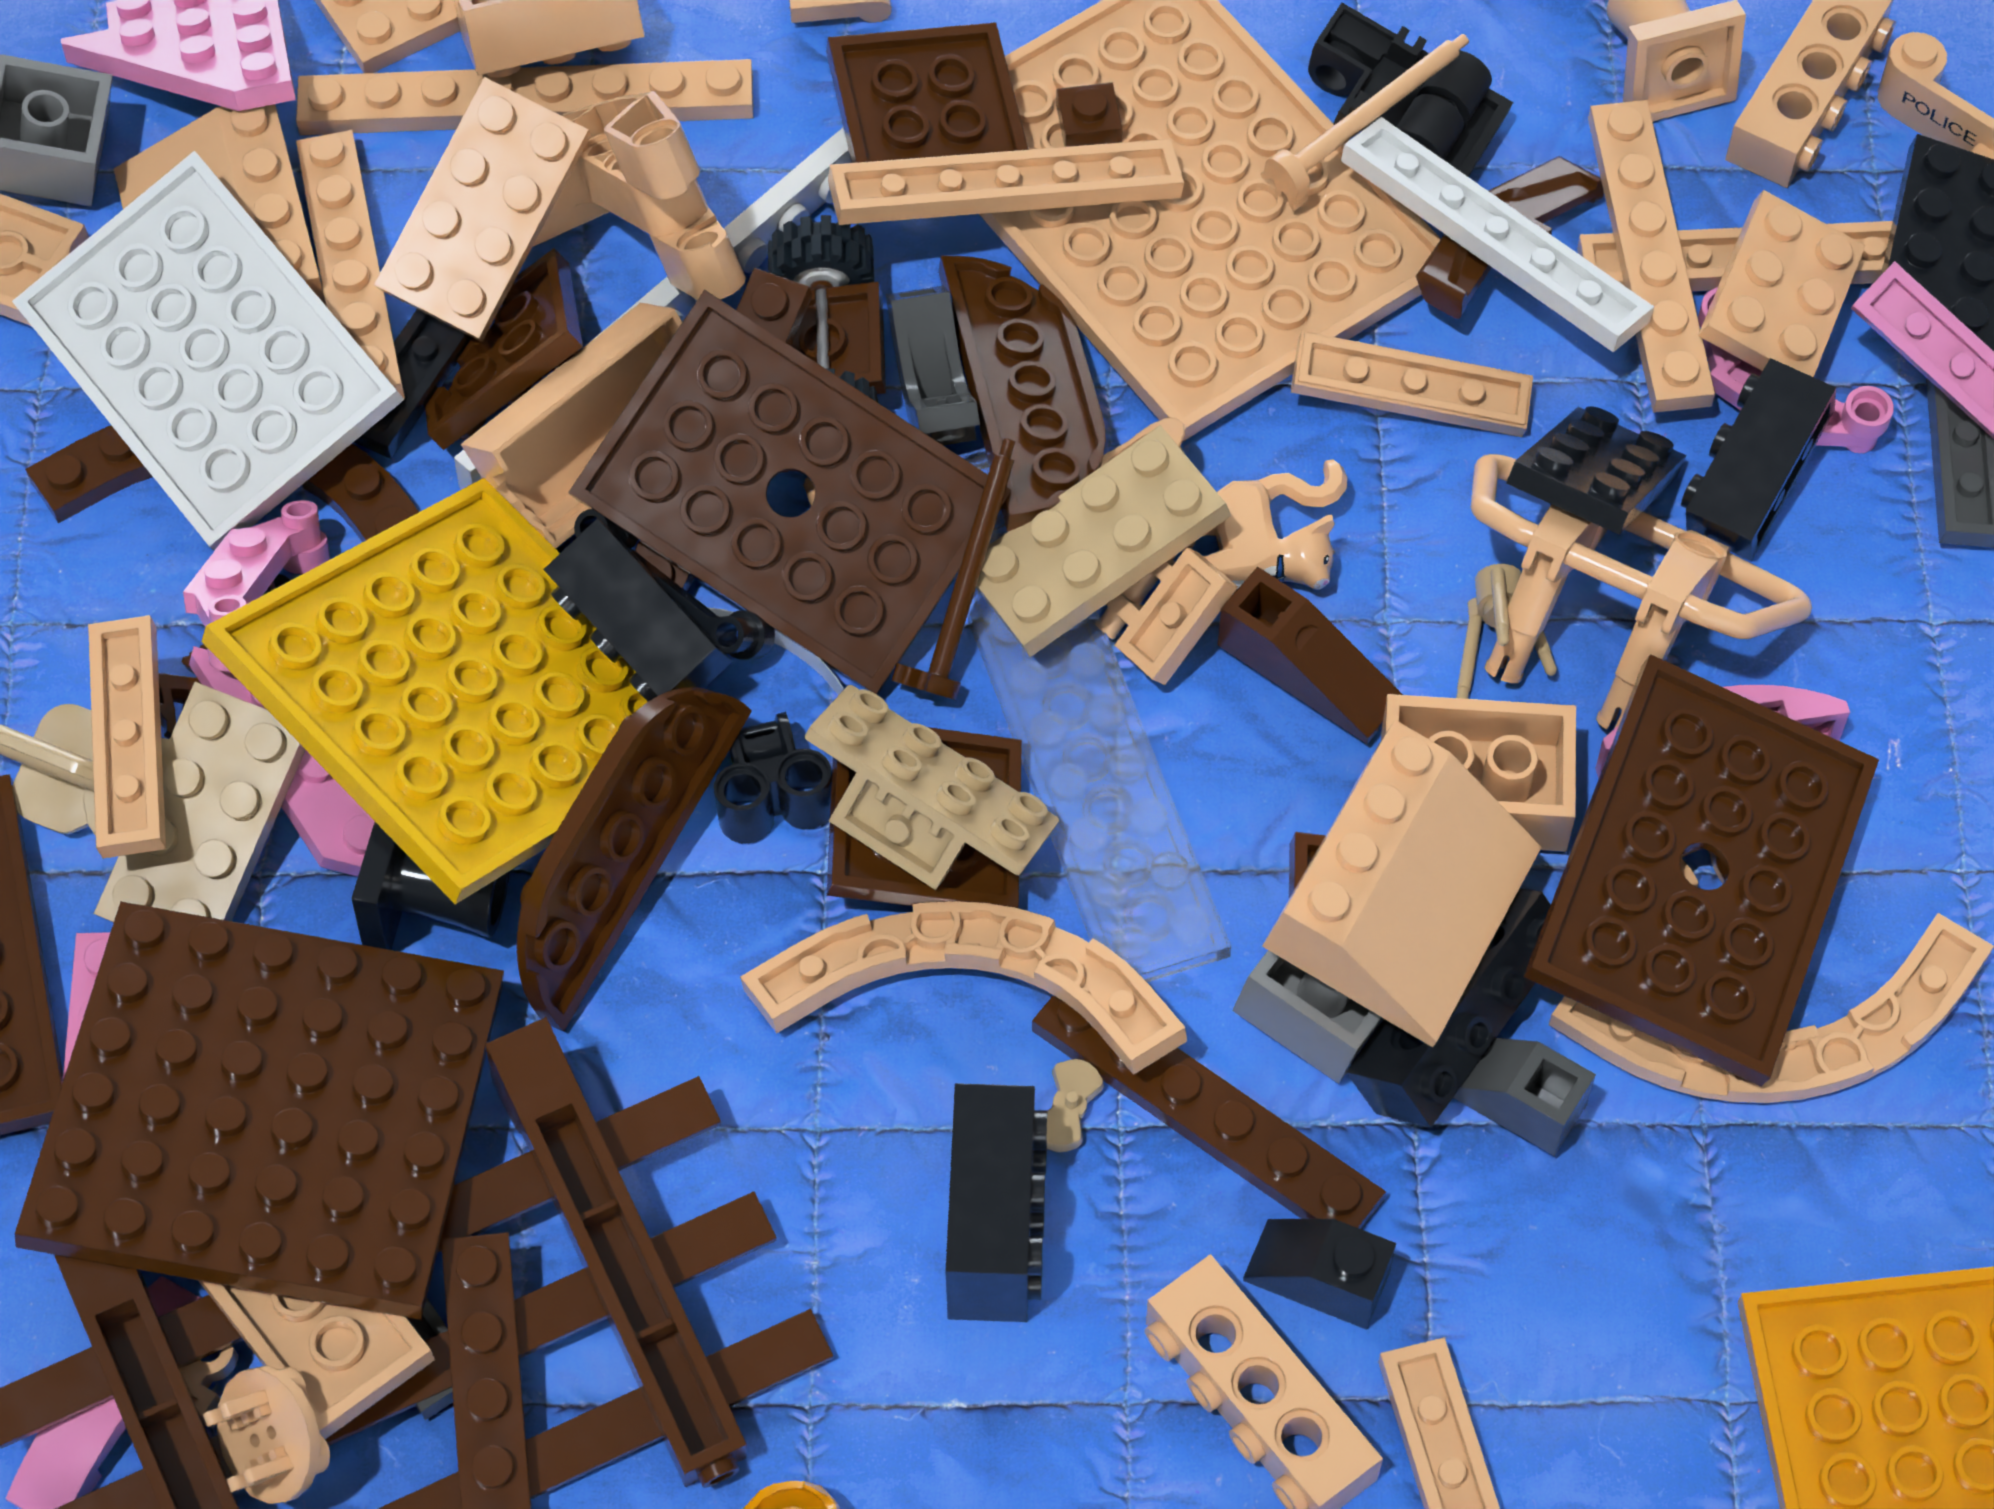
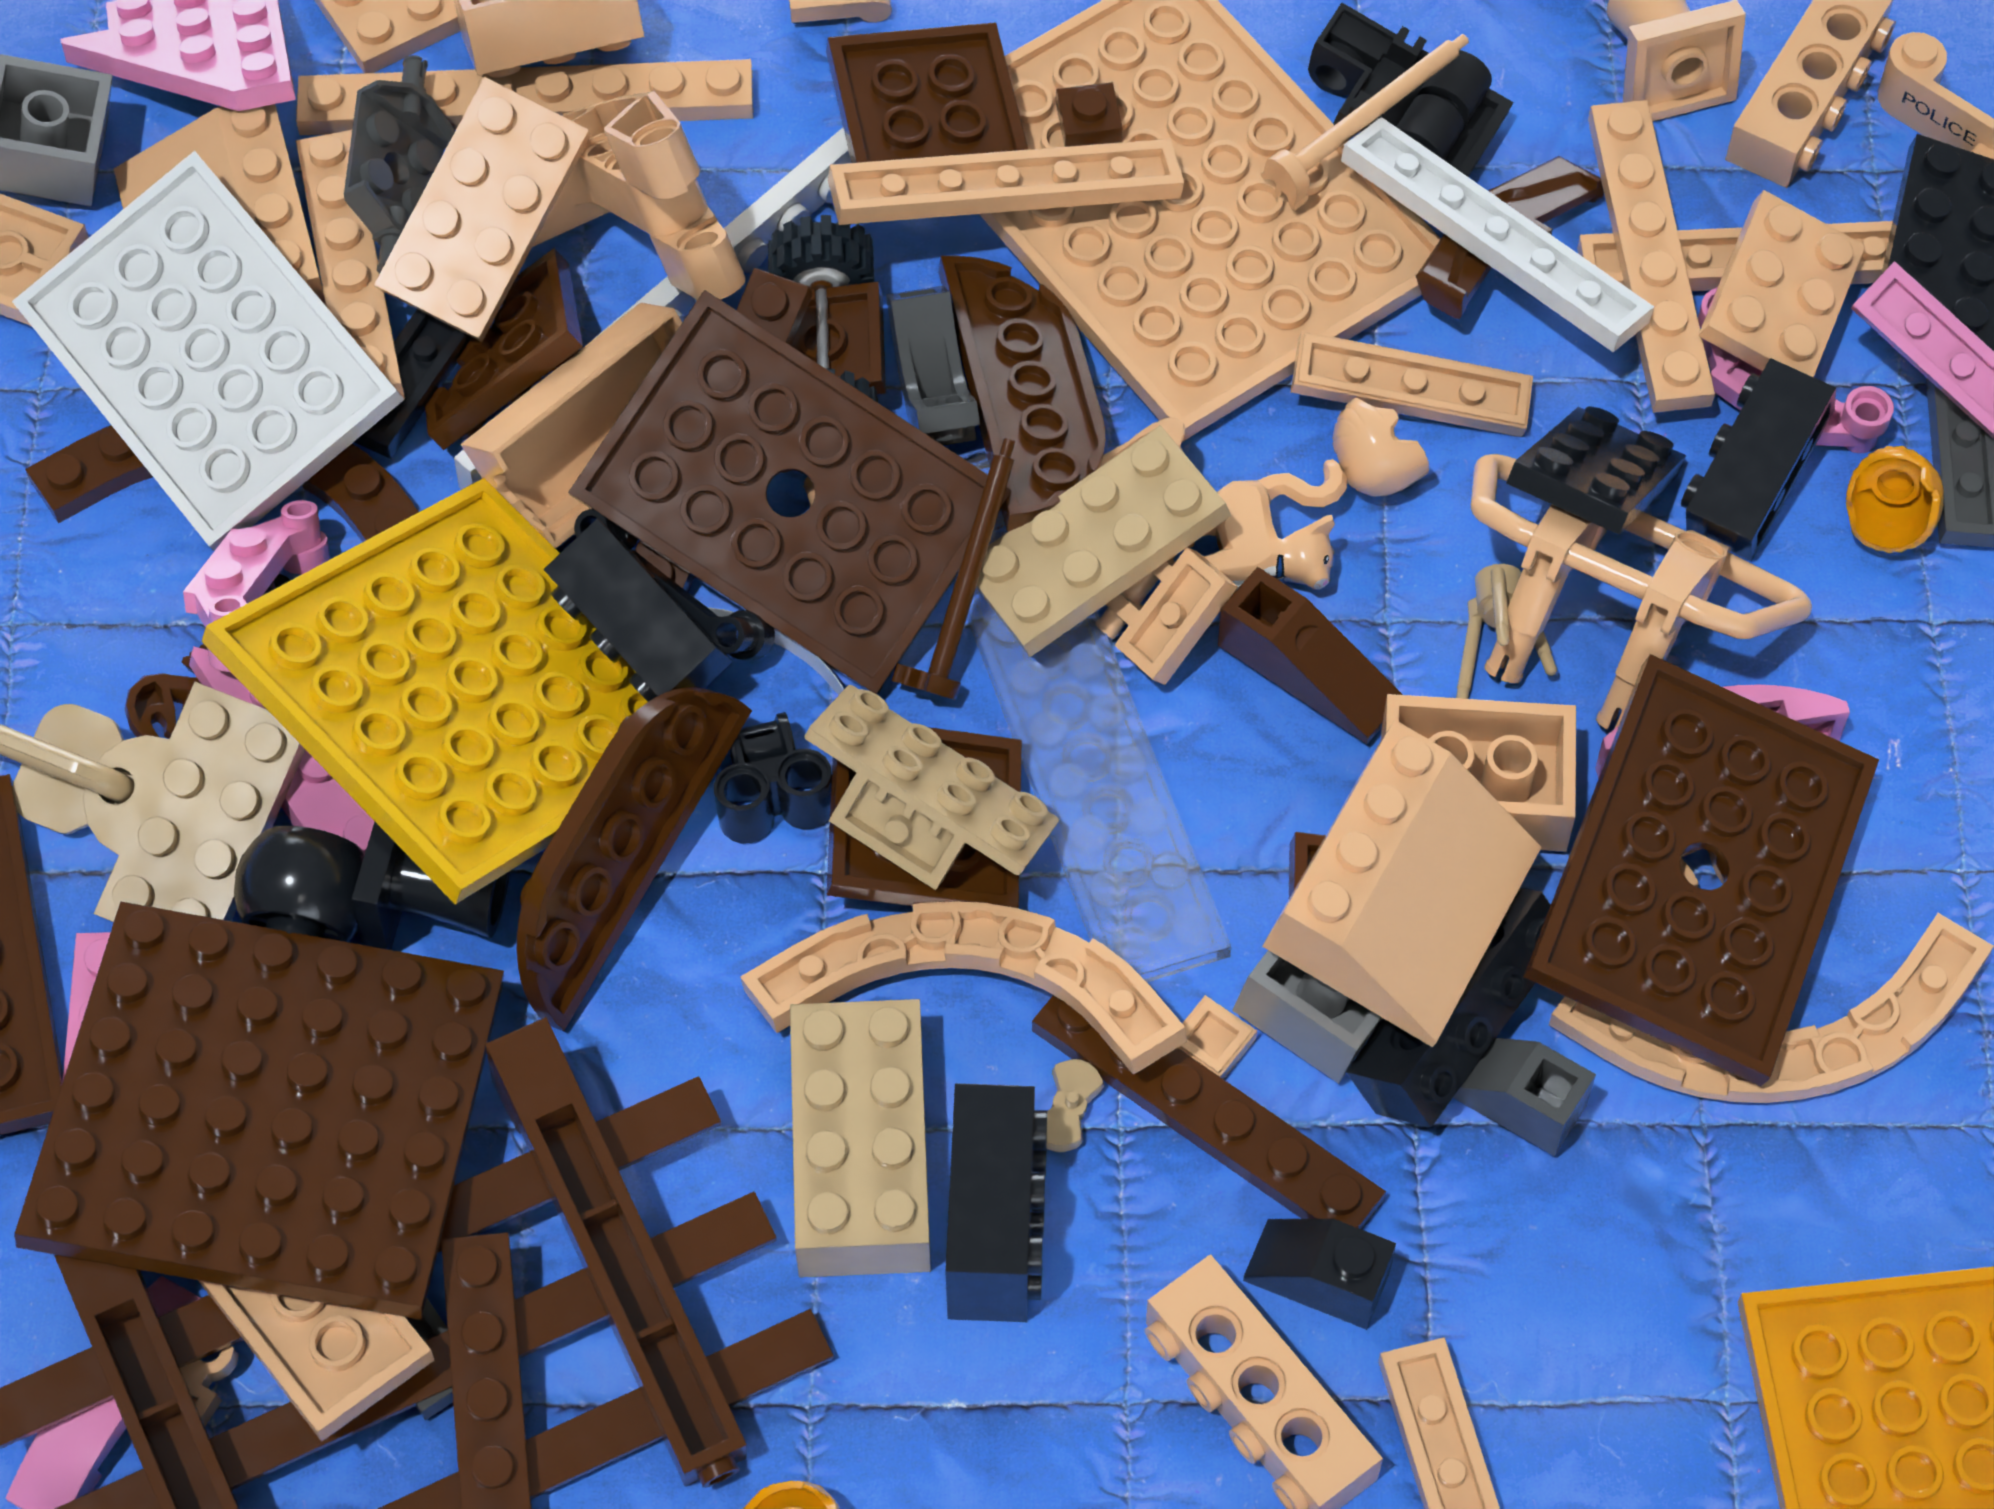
light nougat plate [88,615,166,859] -> none
light nougat plate [203,1366,330,1504] -> none
none -> black wheel [234,826,365,942]
none -> dark grey plate [344,55,455,274]
none -> tan brick [790,999,931,1278]
none -> light nougat tile [1178,995,1257,1079]
none -> light nougat hair [1333,398,1429,497]
none -> light orange hair [1846,446,1944,553]

